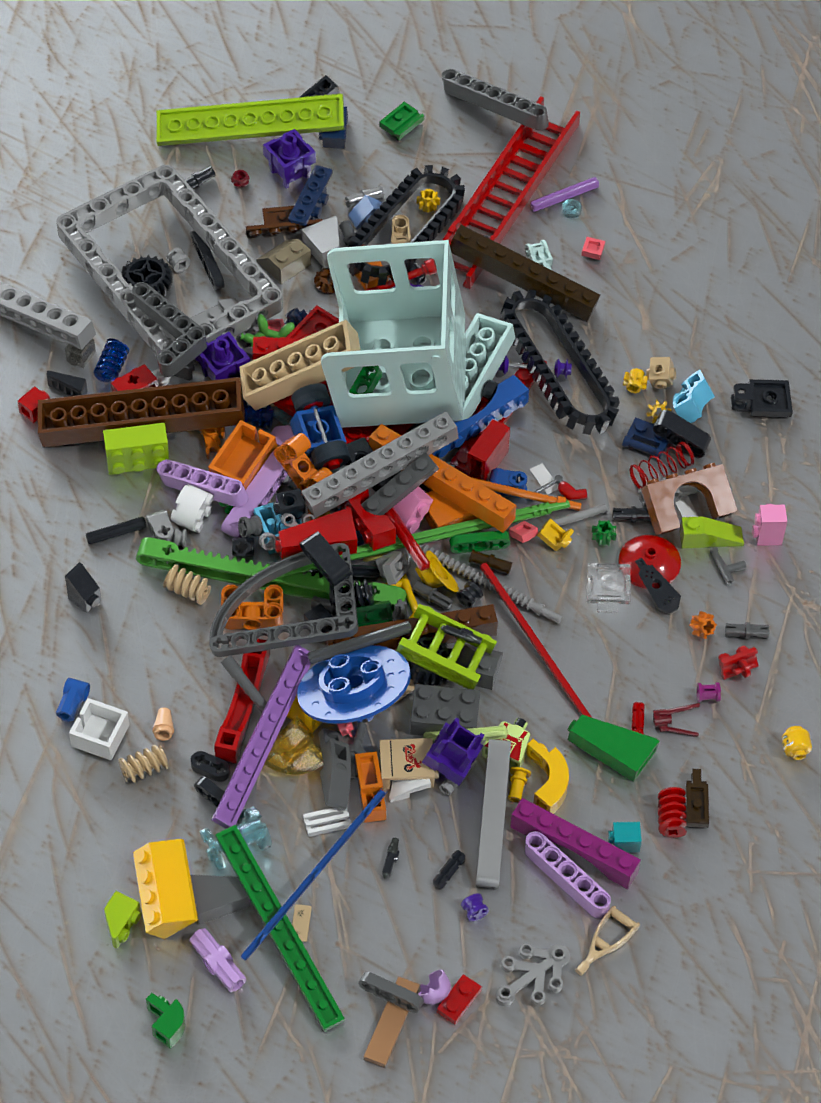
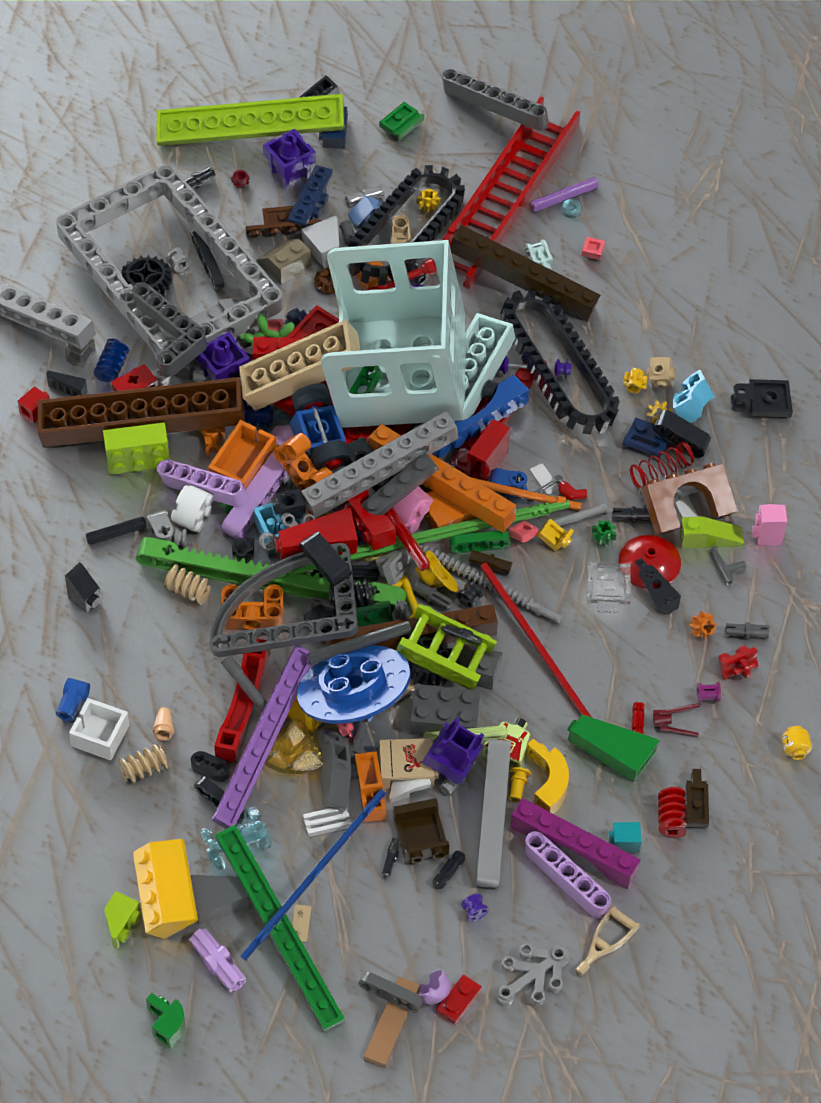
dark grey wheel [238,515,262,538] -> none
none -> dark brown panel [393,798,449,864]

